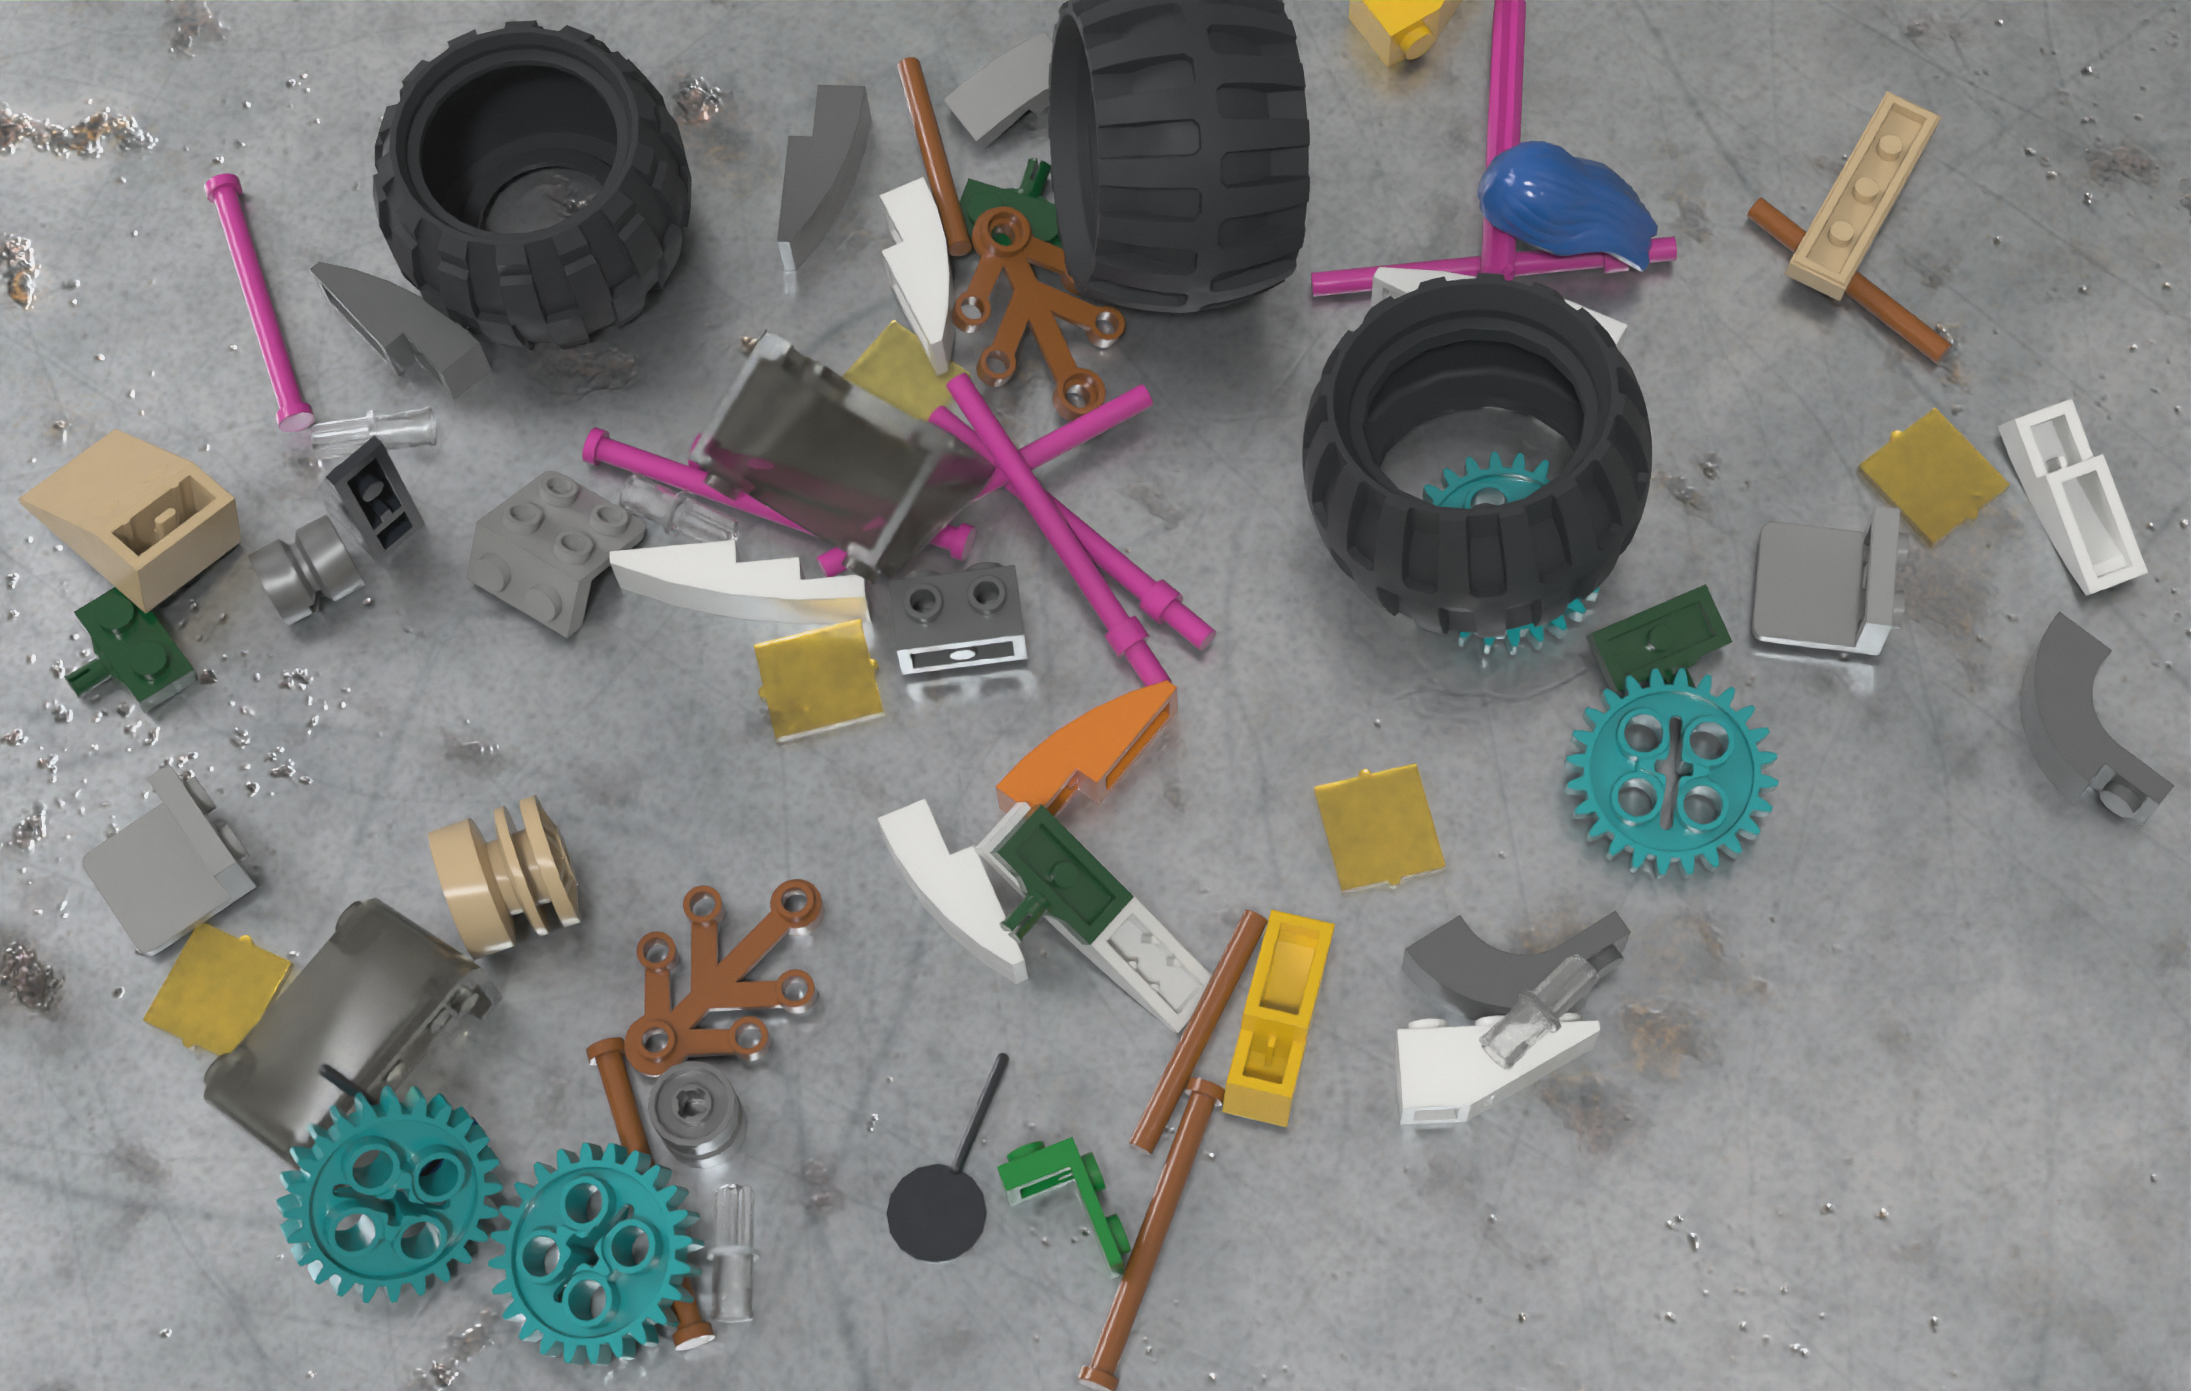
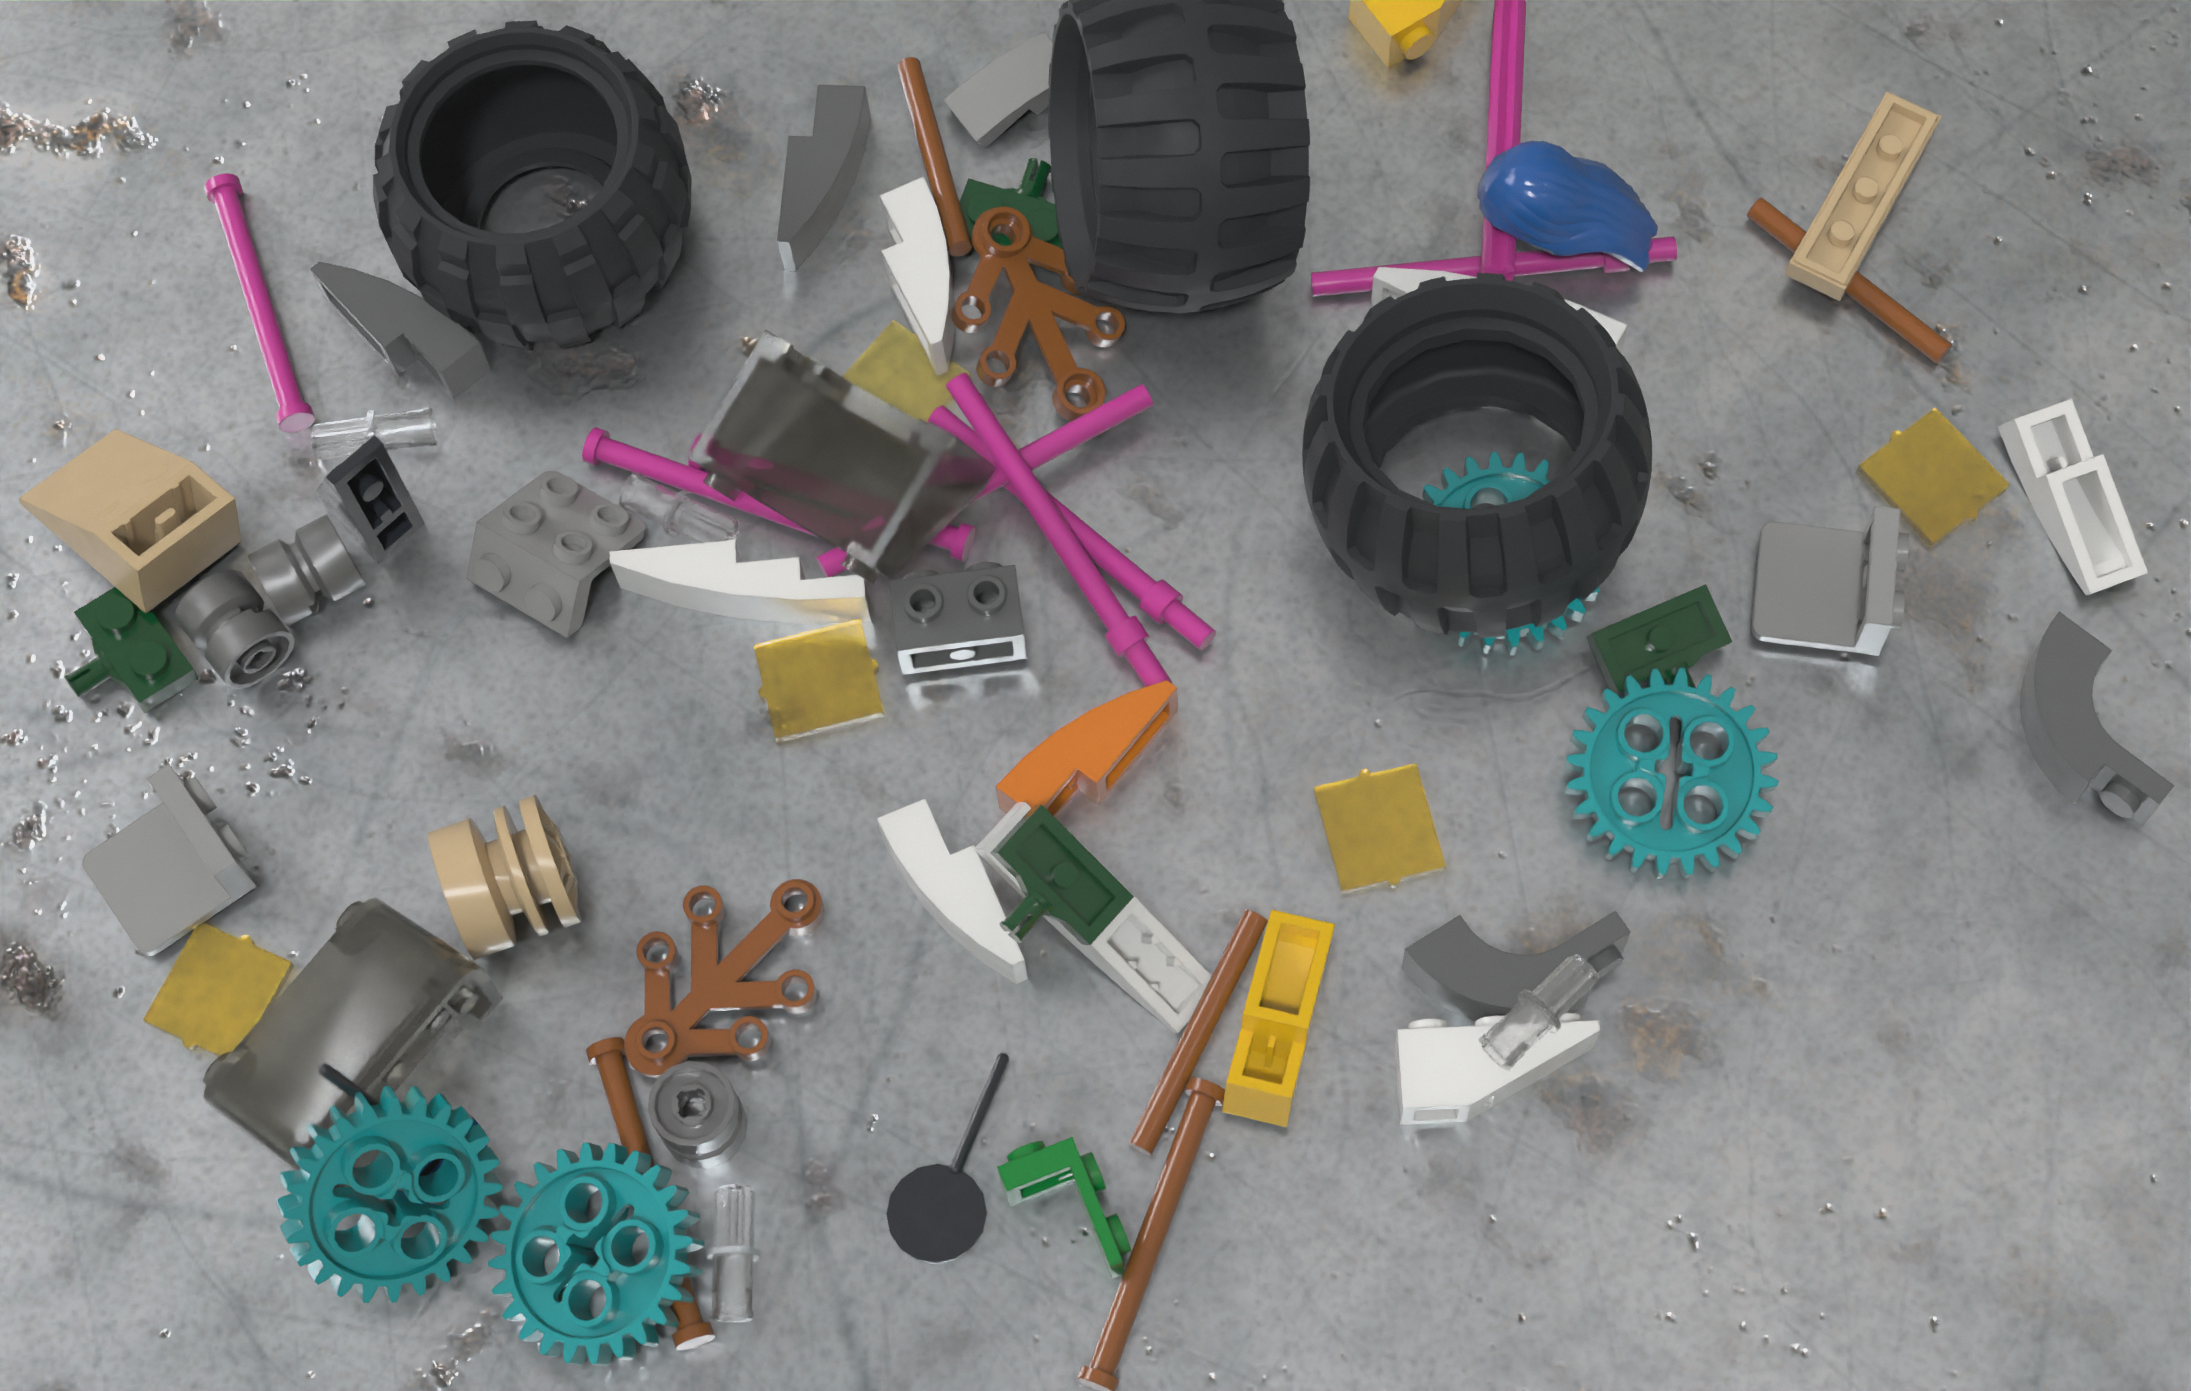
none -> flat silver wheel [175,569,294,689]

